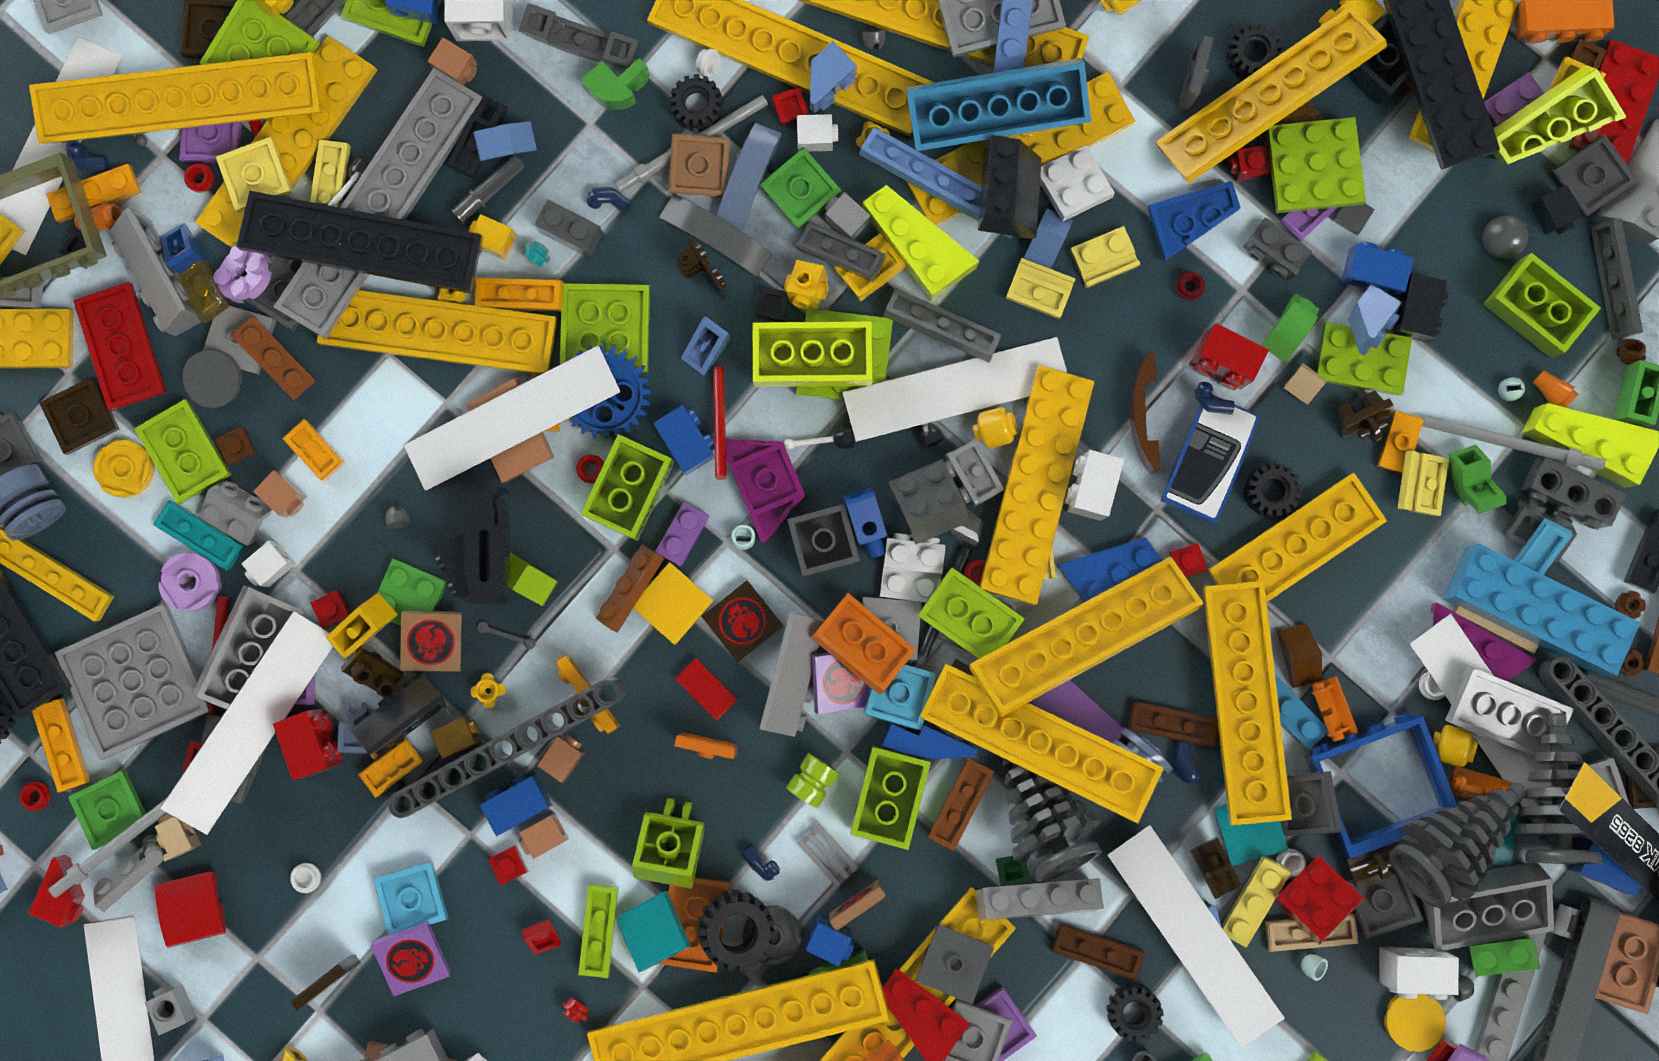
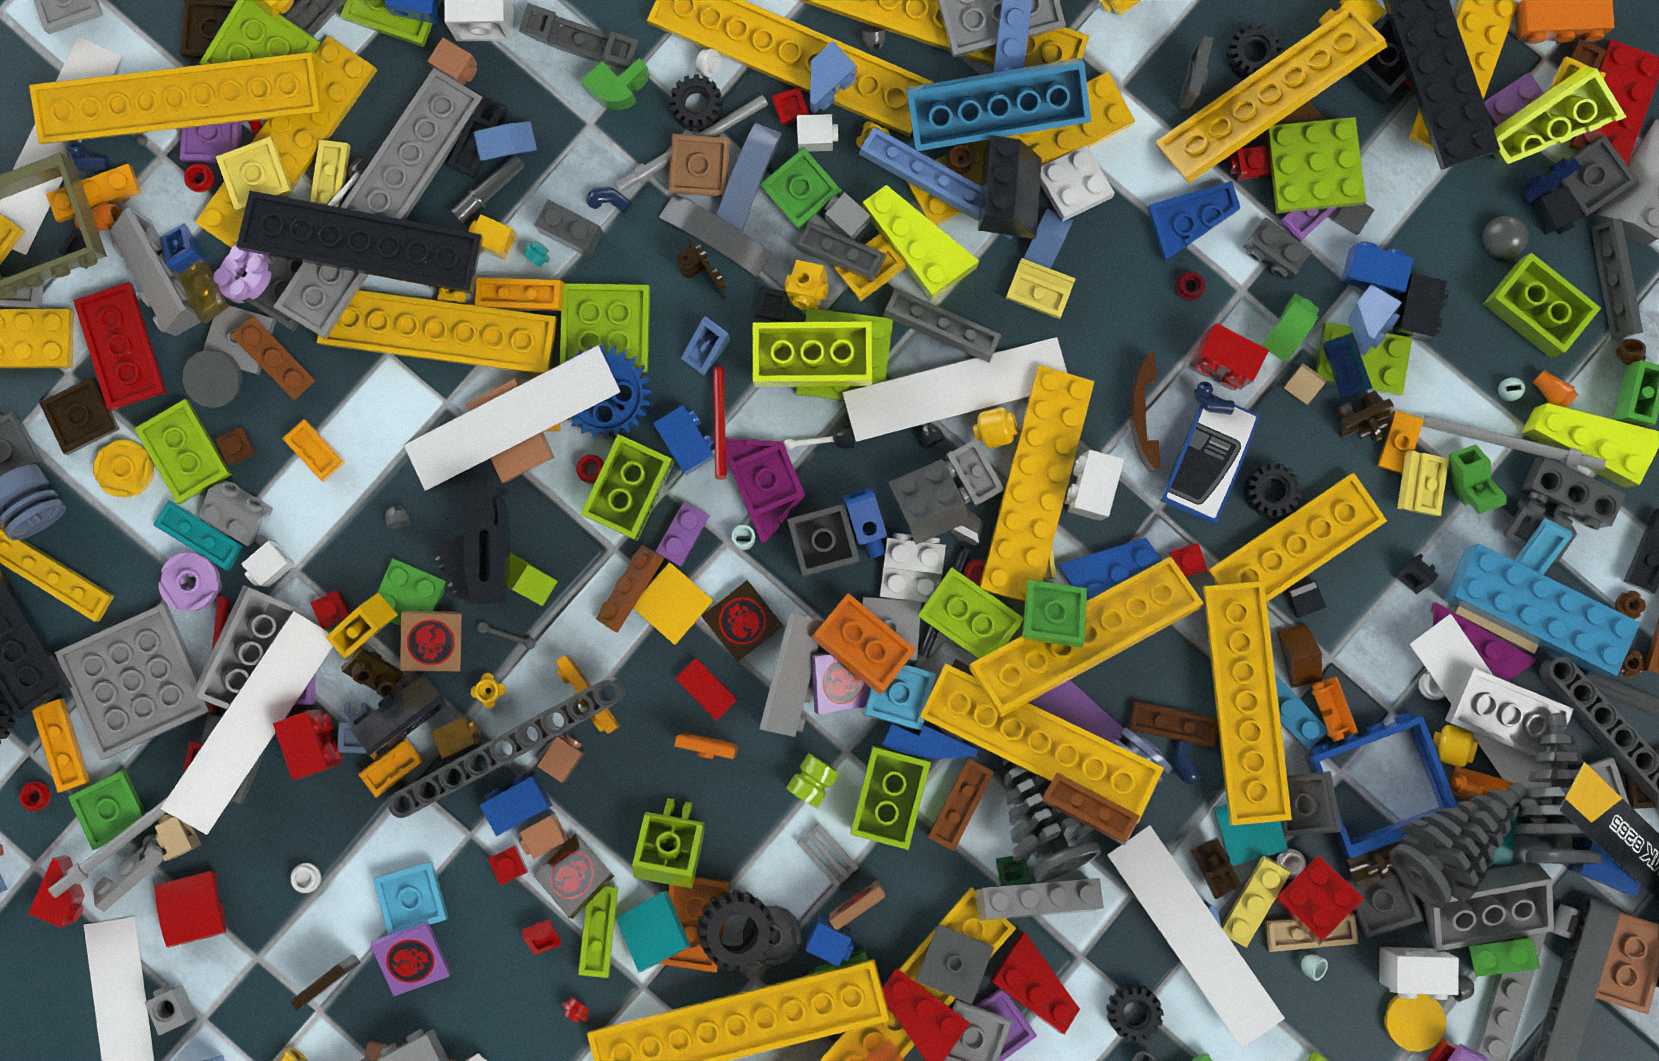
nougat brick [253,470,307,517] -> none
dark blue arm [741,844,780,881] -> none
reddish brown tile [1050,922,1145,981] -> none
light yellow plate [1069,226,1140,288] -> none
none -> tile [534,833,614,919]
none -> reddish brown plate [947,144,975,173]
none -> red wing [990,932,1080,1035]
none -> bright green plate [1023,580,1087,648]
none -> dark orange plate [1042,773,1140,845]
none -> black tile [1286,580,1326,618]
none -> clear blue plate [1322,333,1372,399]
none -> black tile [1395,554,1439,595]
none -> clear blue plate [1521,157,1581,204]

